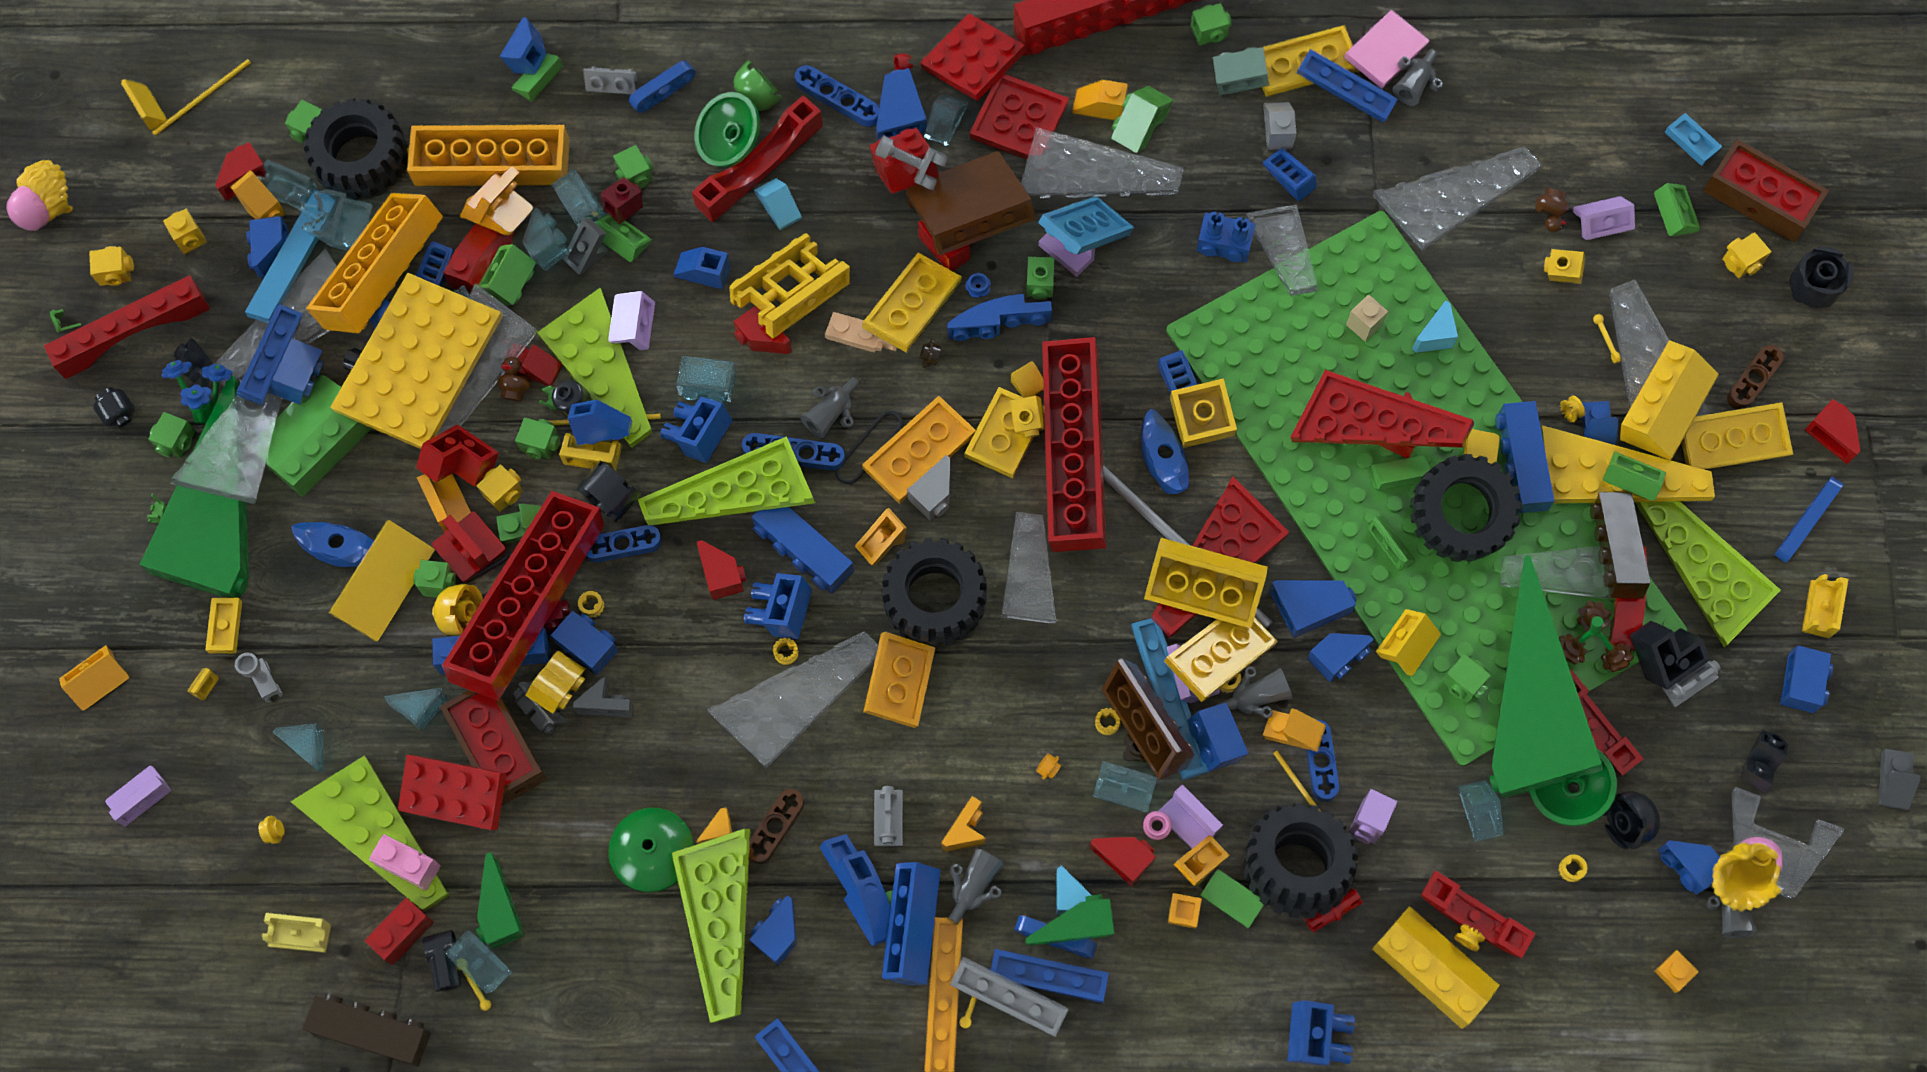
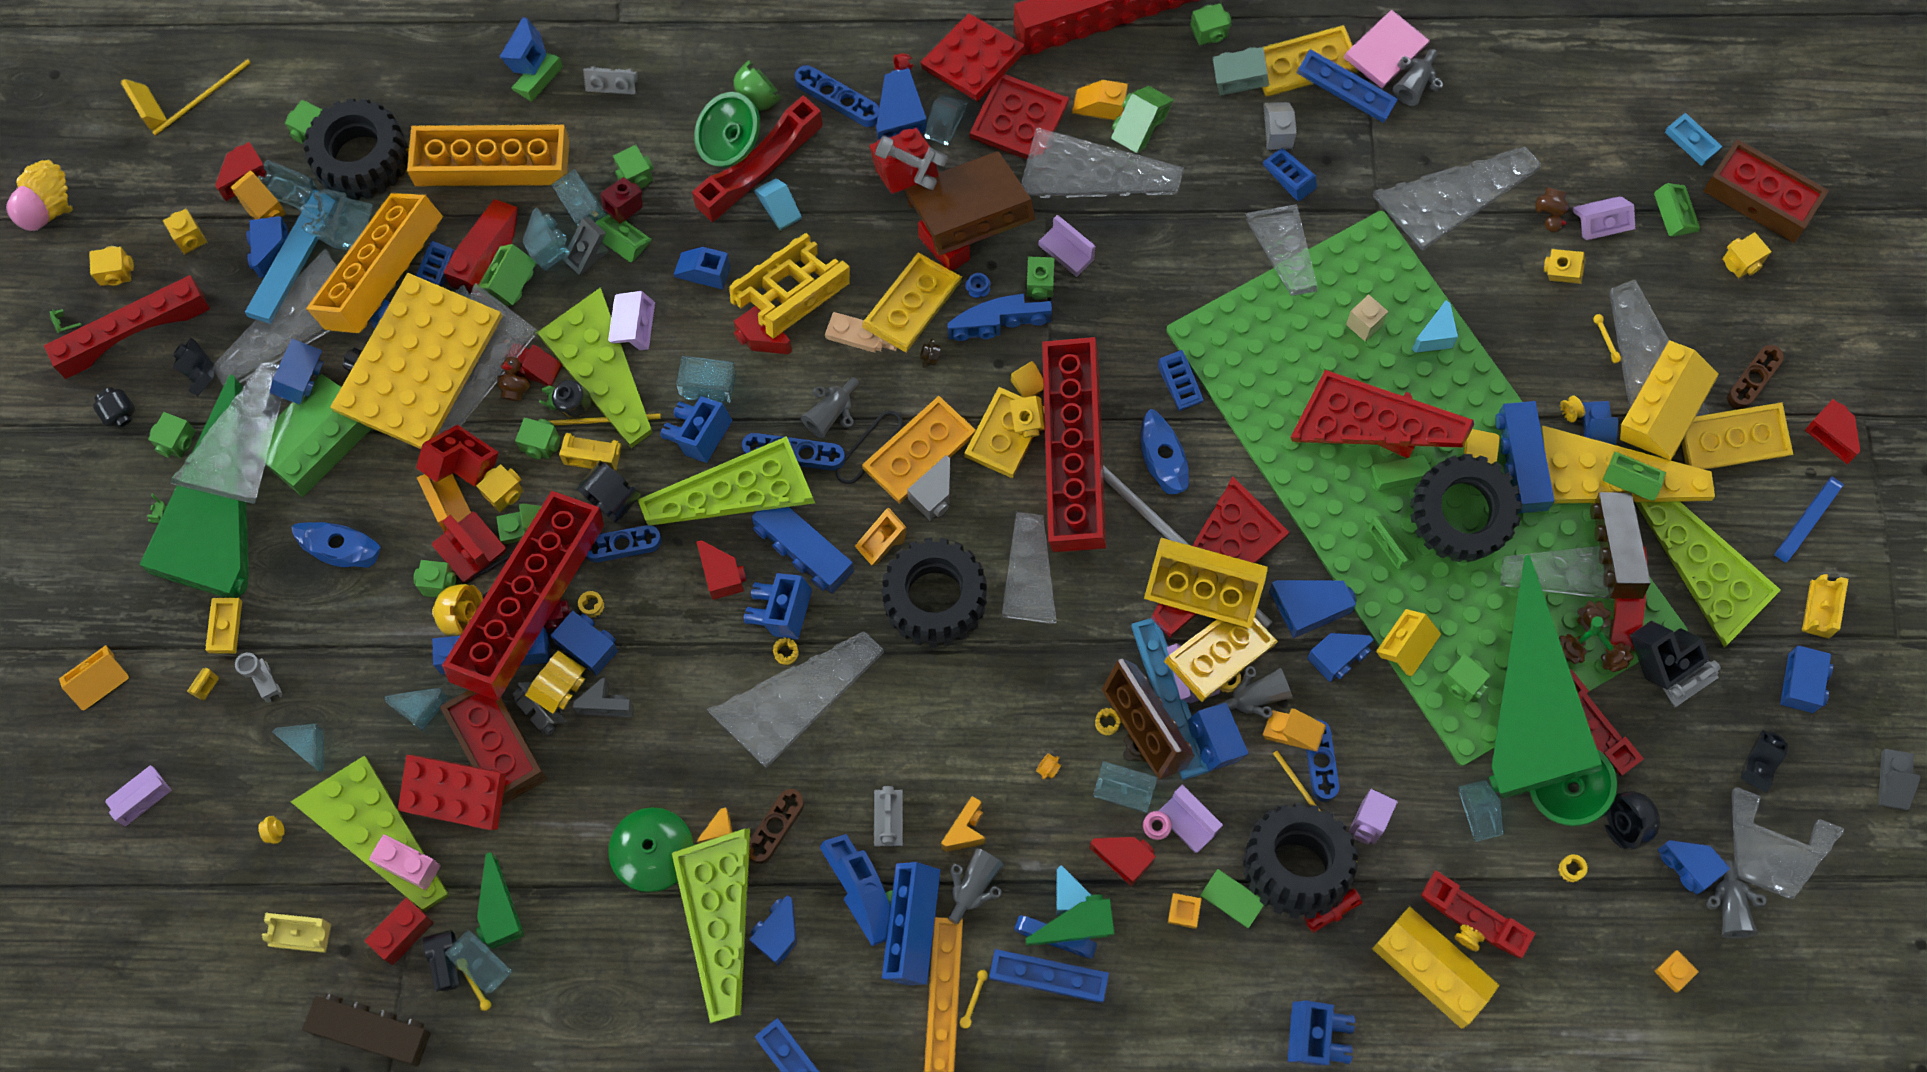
blue plant [162,360,233,424] -> none
blue tile [236,304,303,405] -> none
yellow tile [329,520,435,642] -> none
piece [460,166,533,235] -> none
blue slope [568,400,632,445] -> none
blue beam [629,61,696,113] -> none
light orange plate [863,632,935,728] -> none
light grey tile [950,957,1068,1037] -> none
dark azure plate [1038,196,1134,255] -> none
yellow brick [1170,378,1237,448] -> none
light orange slope [1174,835,1230,886] -> none
blue brick [1196,212,1256,262] -> none
yellow hair [1712,837,1783,912] -> none
black brick [1790,247,1854,308] -> none

